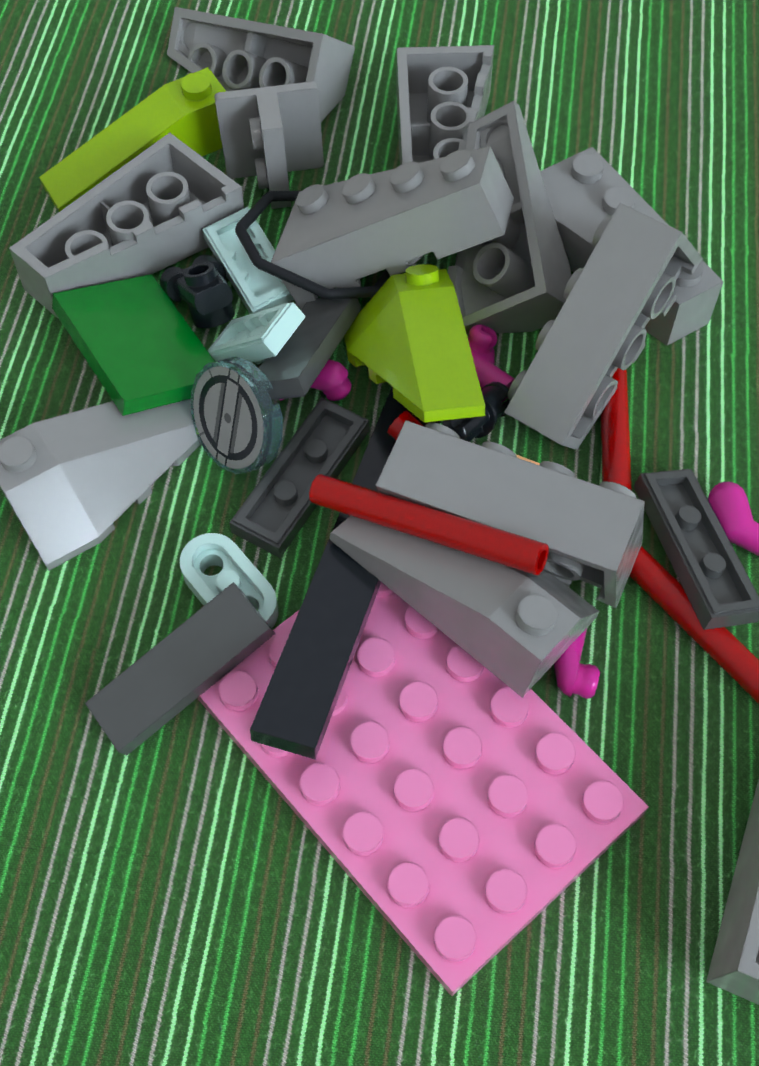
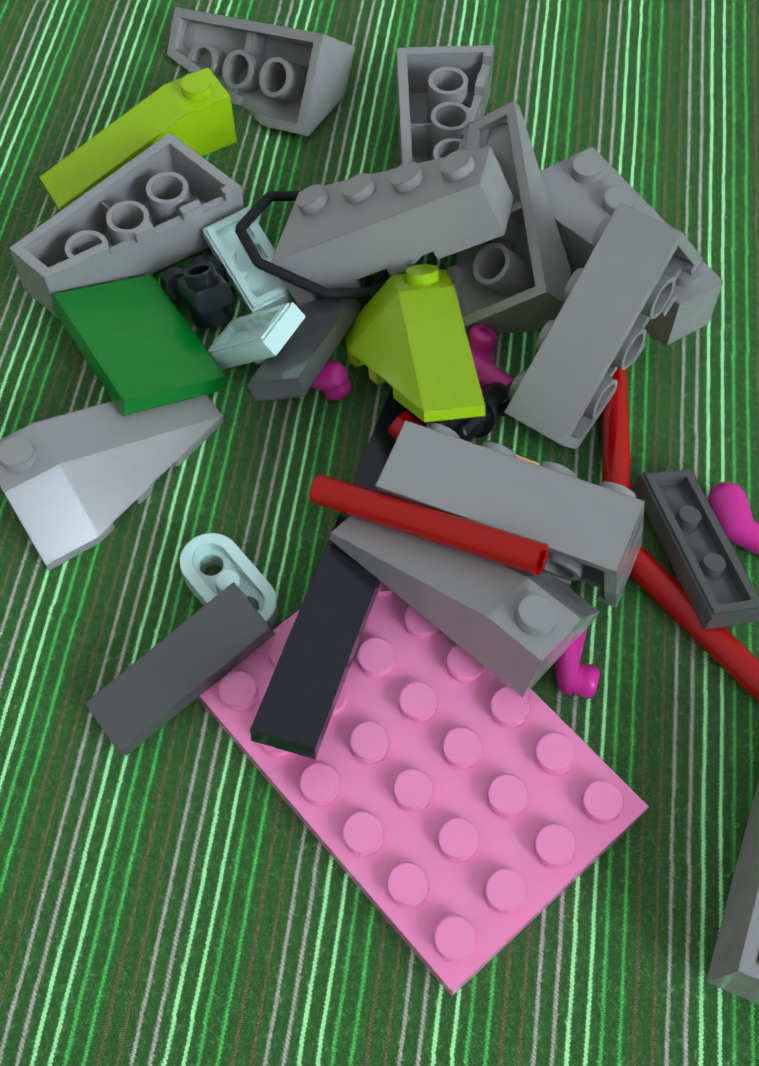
tile [191,357,283,474] -> none
light grey bracket [215,81,324,209] -> none
dark grey tile [229,397,370,558] -> none

